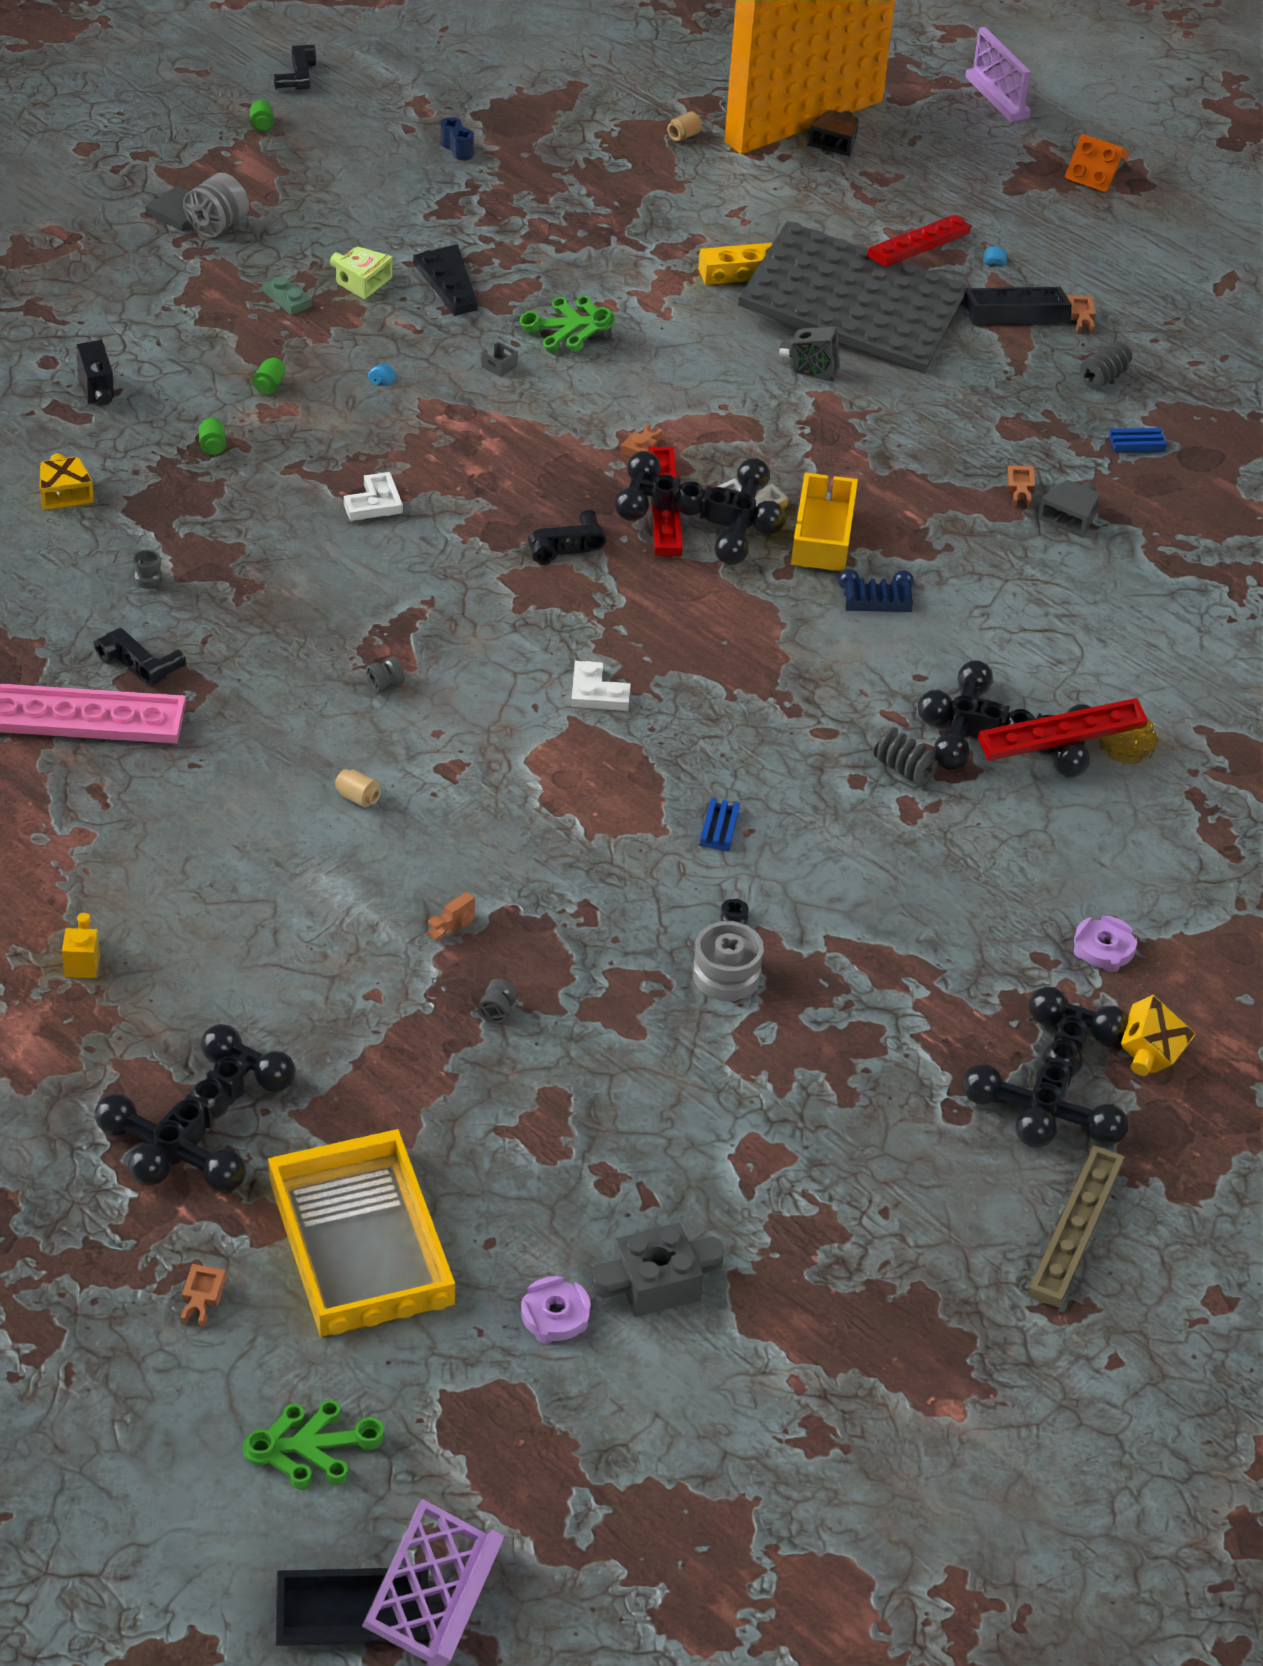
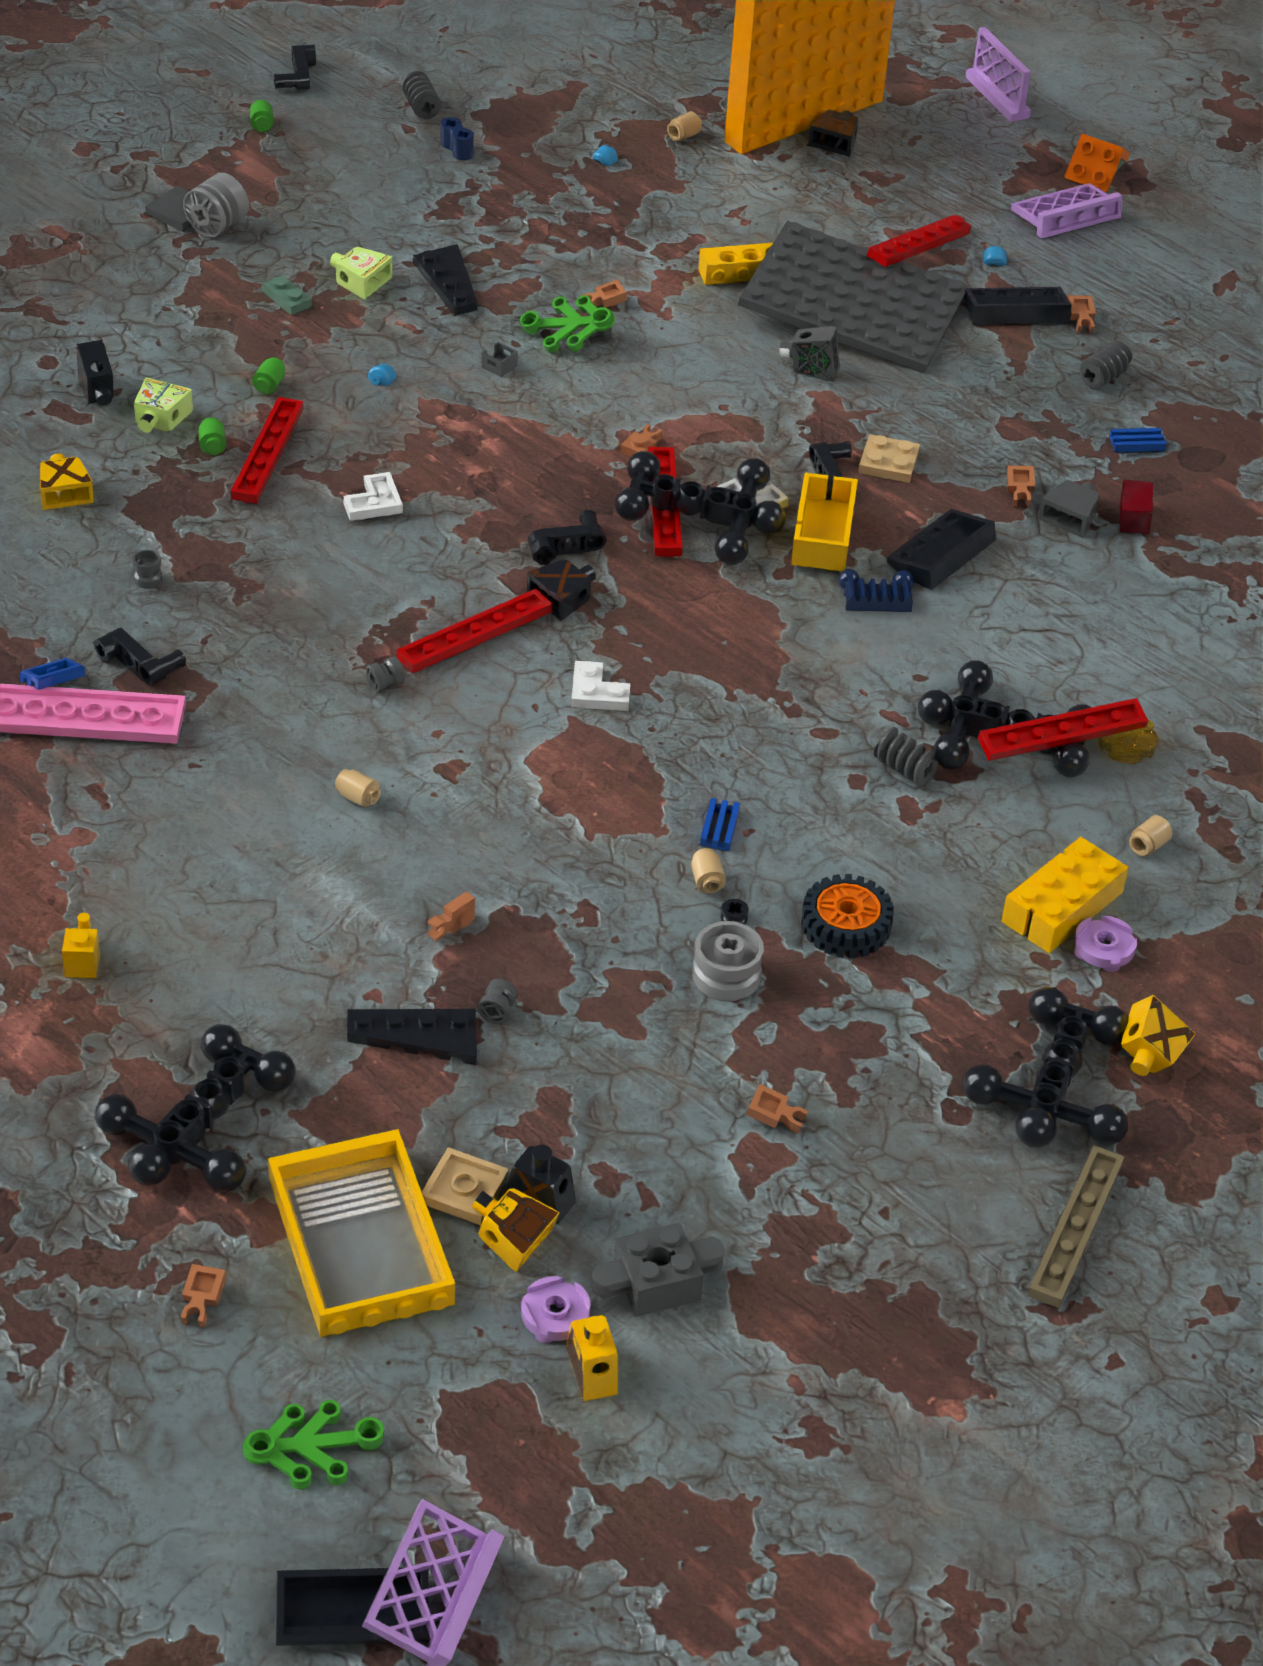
none -> blue tile [20,658,85,690]
none -> yellowish green torso [134,377,193,433]
none -> red plate [231,397,304,504]
none -> black wing [347,1009,477,1065]
none -> red plate [397,589,552,674]
none -> dark grey piece [402,71,442,119]
none -> tan plate [422,1147,509,1225]
none -> torso [472,1188,559,1272]
none -> black torso [504,1145,576,1224]
none -> black torso [527,560,596,621]
none -> yellow torso [566,1315,618,1401]
none -> nougat plate [580,279,628,308]
none -> dark azure piece [592,145,618,166]
none -> tan brick [691,848,726,893]
none -> nougat plate [745,1084,808,1134]
none -> black wheel [801,874,894,958]
none -> black beam [809,441,852,498]
none -> tan plate [858,434,920,483]
none -> black slope [887,509,996,590]
none -> yellow piece [1001,836,1129,954]
none -> lavender fence [1011,183,1123,238]
none -> dark red piece [1119,479,1153,534]
none -> tan brick [1129,815,1173,856]

